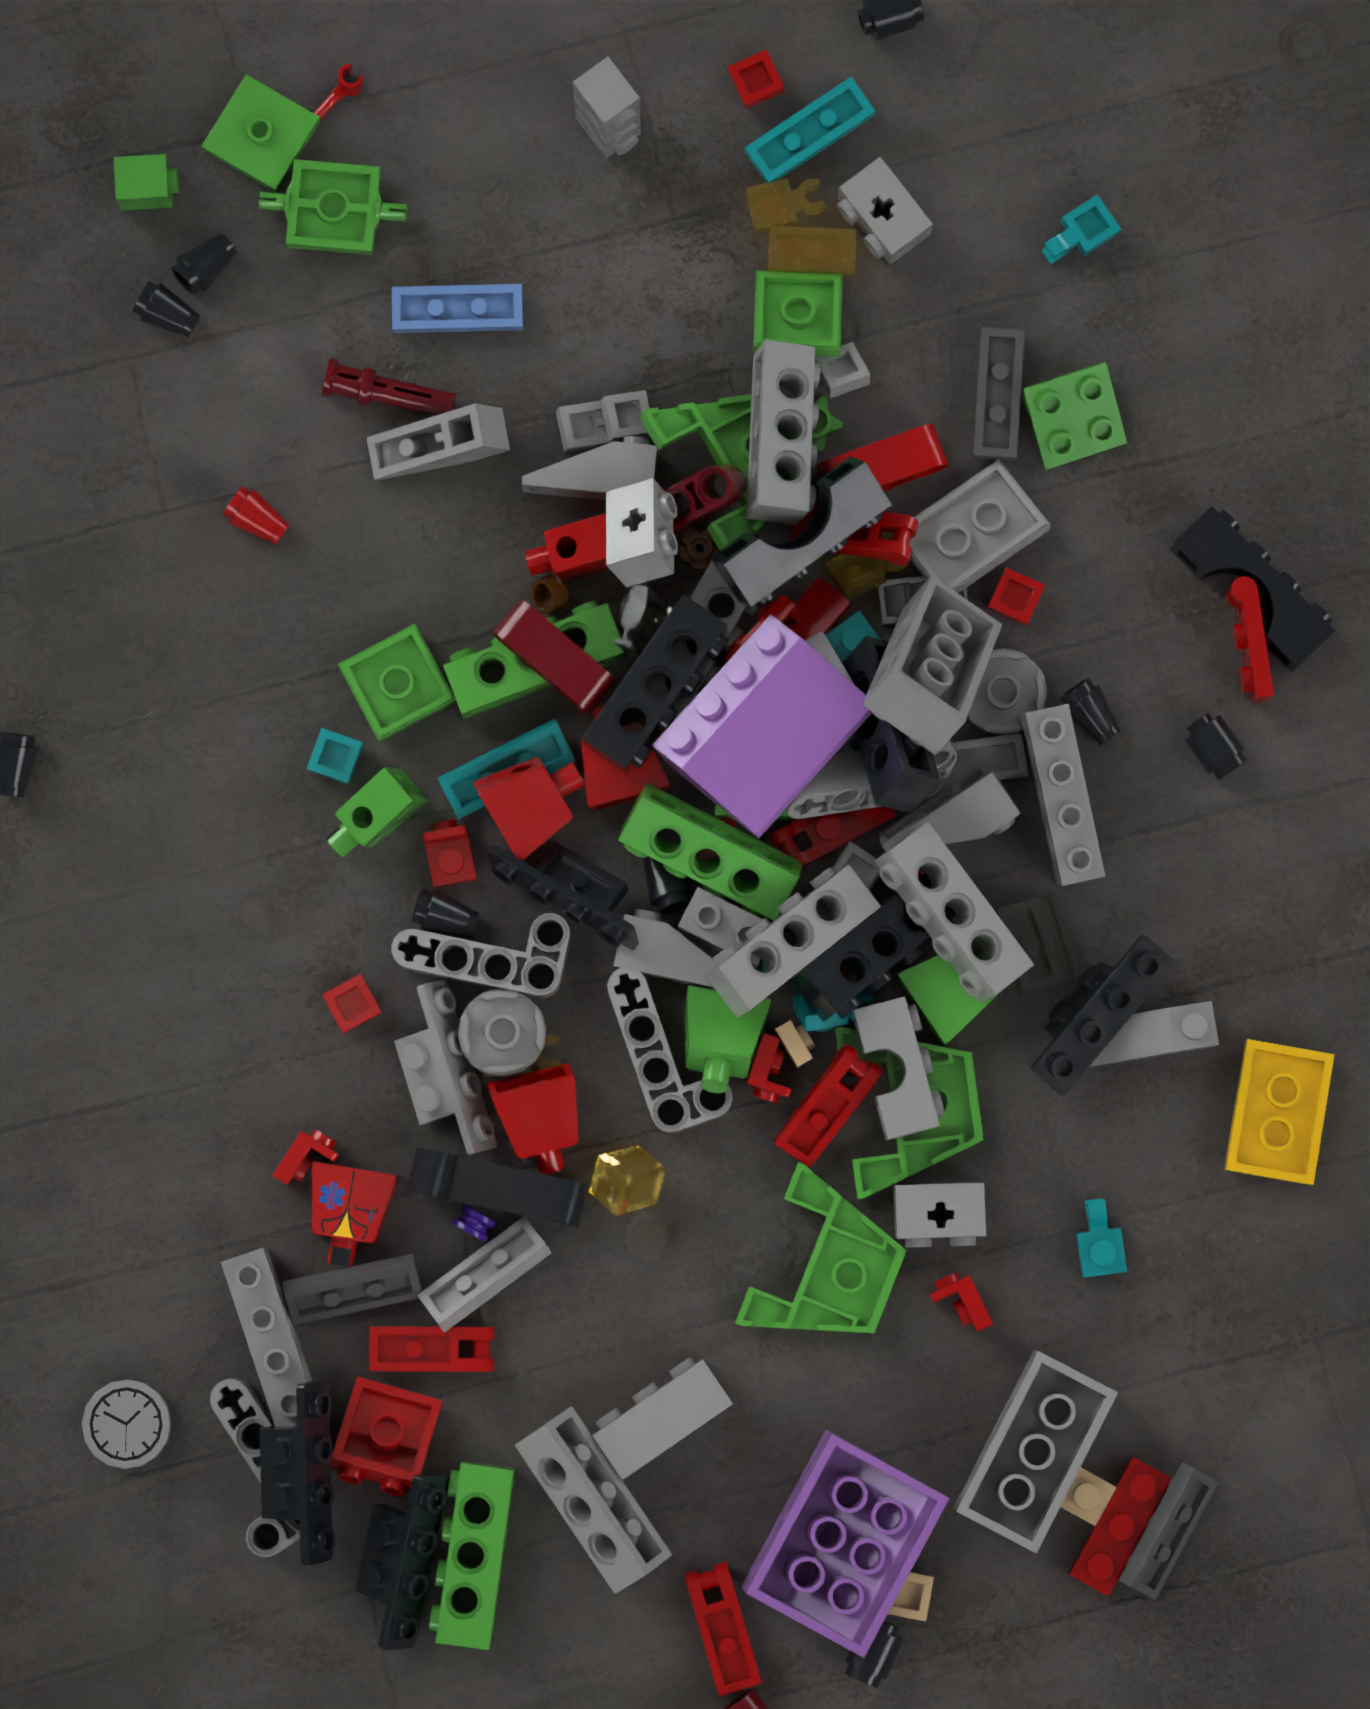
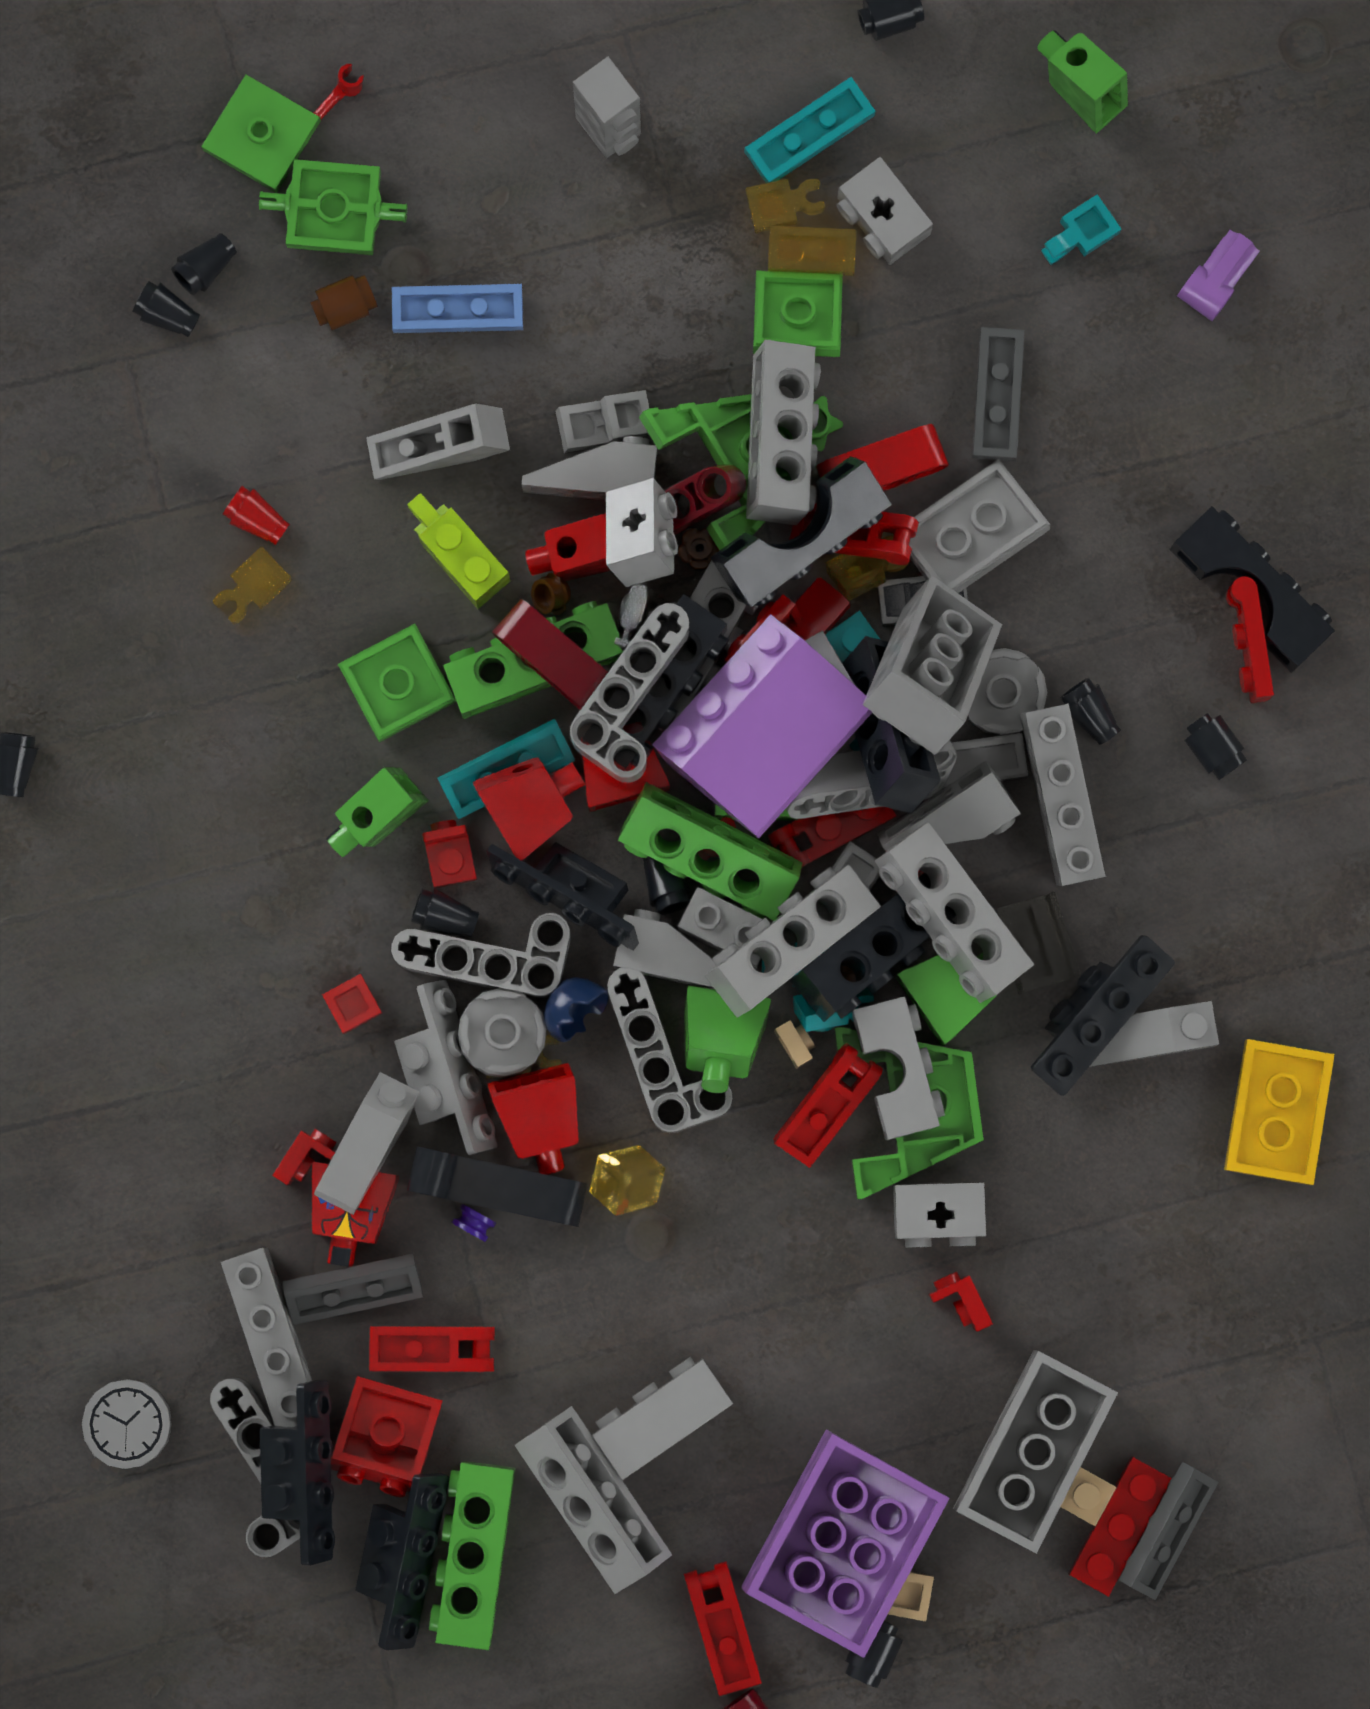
bright green brick [114,154,180,211] -> none
teal plate [307,728,364,785] -> none
dark red pin [322,358,457,416] -> none
light grey plate [417,1216,552,1333] -> none
red plate [727,49,785,110] -> none
bright green wing [735,1162,907,1333] -> none
red bracket [746,1033,792,1104] -> none
light grey plate [815,342,870,398] -> none
red plate [987,567,1045,627] -> none
bright green hinge [1022,362,1127,470] -> none
teal plate [1076,1198,1127,1278] -> none
none -> clear yellow plate [213,546,292,625]
none -> reddish brown brick [310,275,378,331]
none -> light grey slope [314,1072,419,1215]
none -> lime hinge [407,493,511,609]
none -> dark blue hair [544,978,609,1042]
none -> light grey beam [570,603,689,783]
none -> bright green torso [1037,30,1128,134]
none -> medium lavender piece [1177,230,1260,322]

